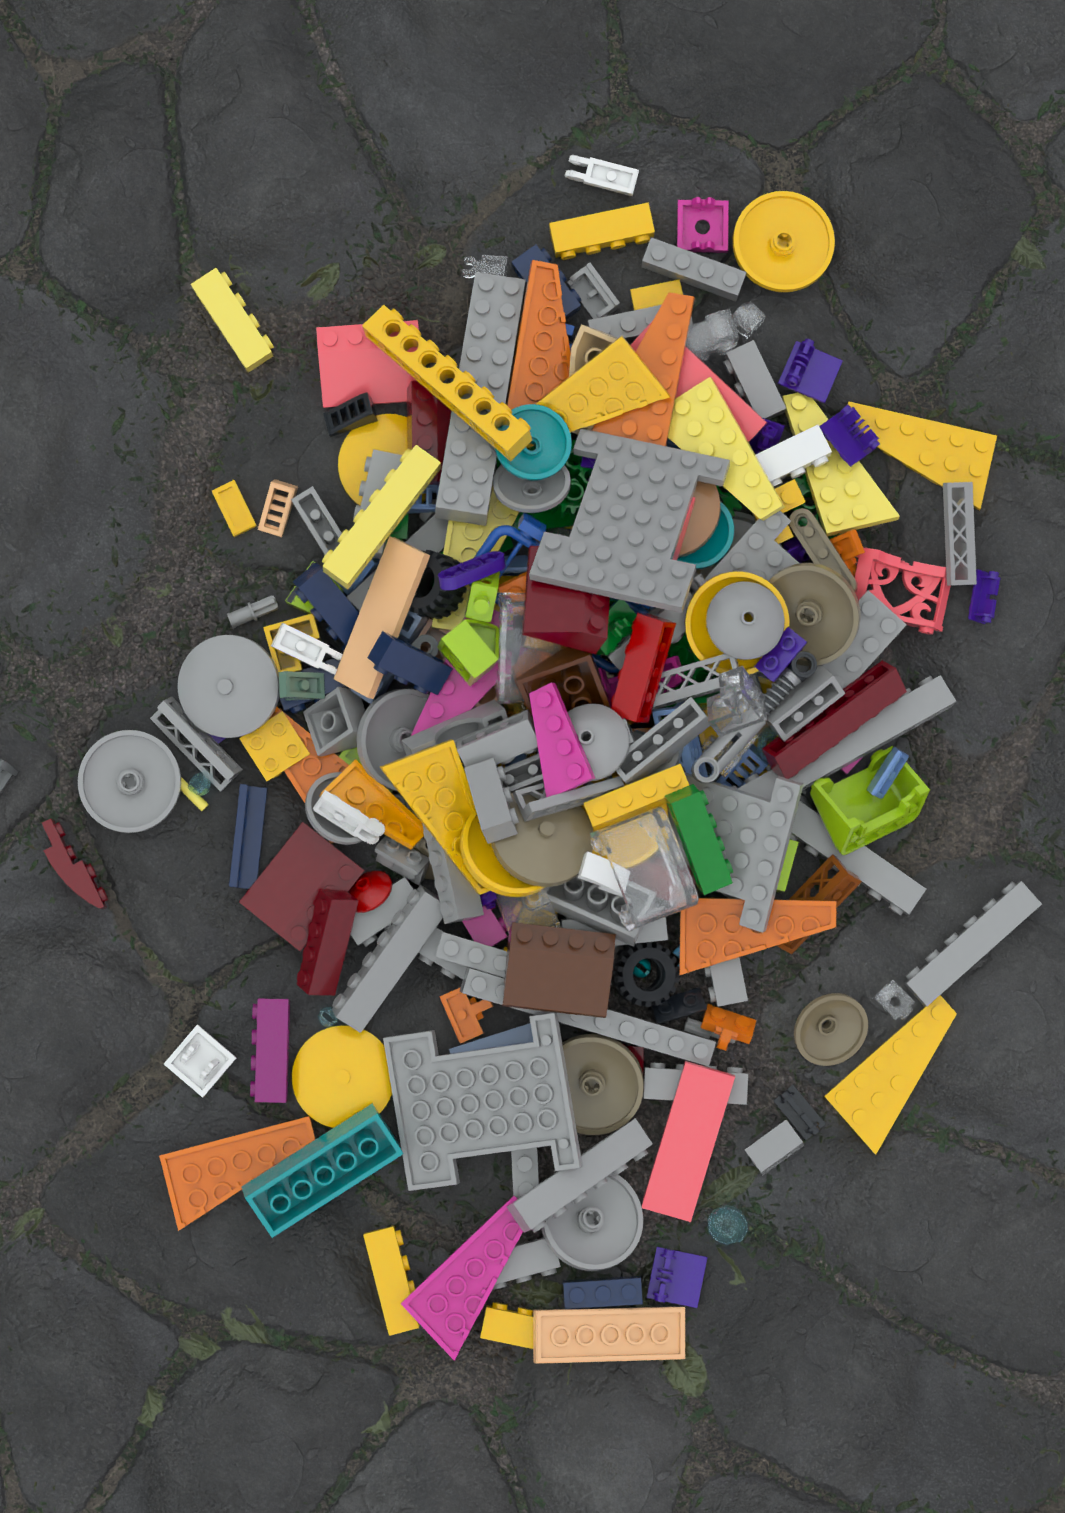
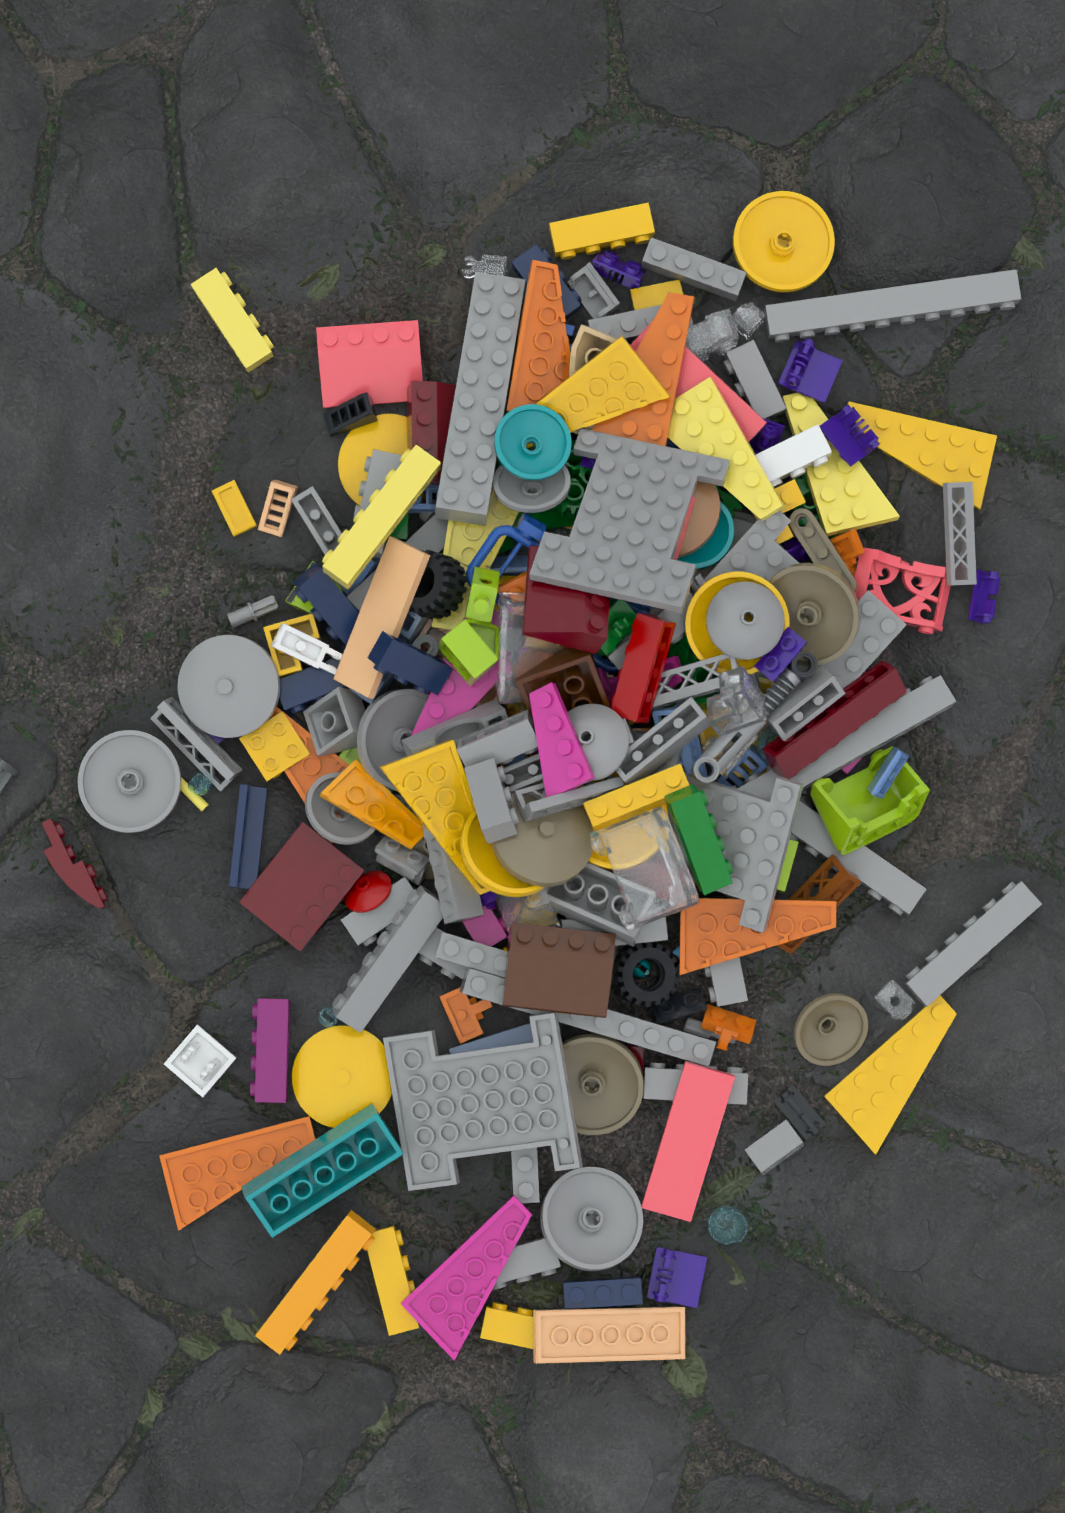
sand green slope [279,671,325,701] -> none
dark red brick [296,890,359,996] -> none
white hinge [313,790,385,845] -> none
yellow brick [362,305,532,462] -> none
dark purple beam [438,551,506,590] -> none
light grey brick [507,1118,652,1233] -> none
white hinge [565,155,639,196] -> none
white slope [578,851,630,897] -> none
dark pink piece [677,197,729,253] -> none
none -> light orange brick [255,1210,376,1355]
none -> dark purple hinge [592,250,646,289]
none -> light grey brick [764,269,1021,343]

